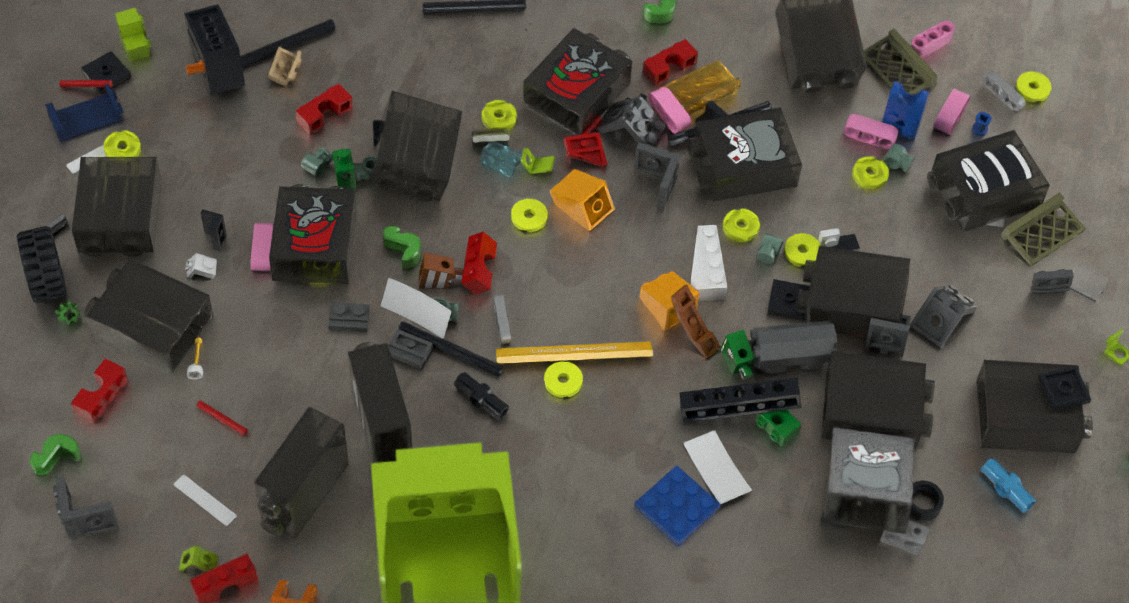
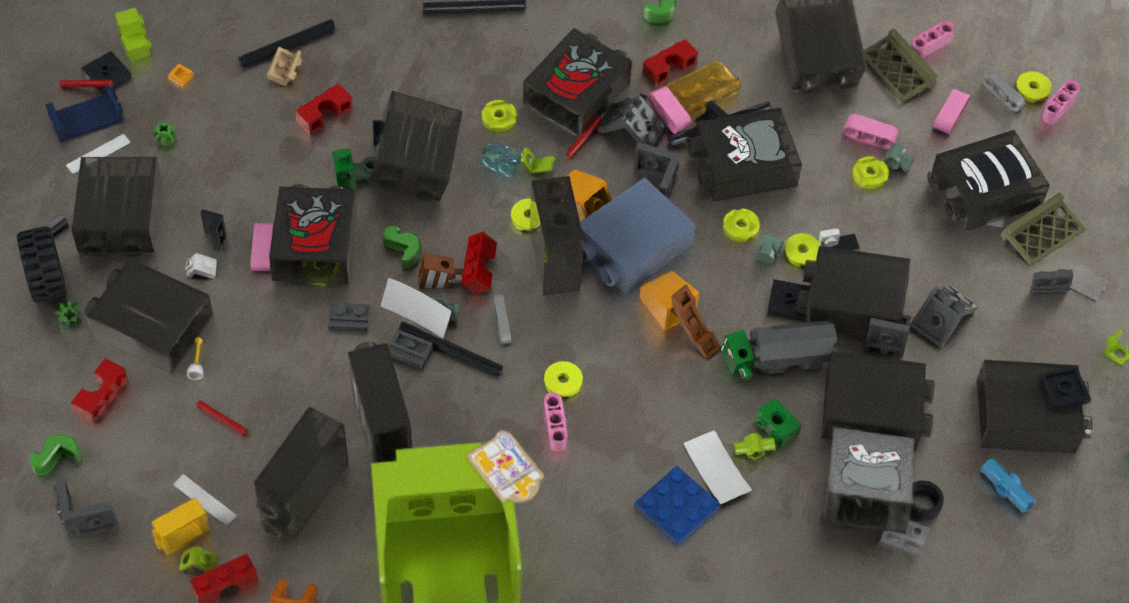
neon yellow tile [104,130,141,164] -> none
black piece [184,4,245,95] -> none
sand green piece [301,147,332,177] -> none
black piece [454,372,509,420] -> none
olive tile [472,129,509,143] -> none
yellow tile [496,341,653,364] -> none
red wing [563,132,608,168] -> none
black brick [680,377,802,423] -> none
white wedge [690,225,727,302] -> none
blue brick [882,81,929,140] -> none
blue bush [972,112,992,136] -> none
none -> yellow window [151,497,211,556]
none -> bright green gear [153,122,177,145]
none -> light orange tile [168,64,194,87]
none -> sticker [467,430,544,502]
none -> clear smoke brick [530,176,584,295]
none -> bright pink beam [544,393,568,452]
none -> sand blue brick [577,177,696,294]
none -> lime axle [733,433,775,459]
none -> bright pink beam [1041,80,1080,125]

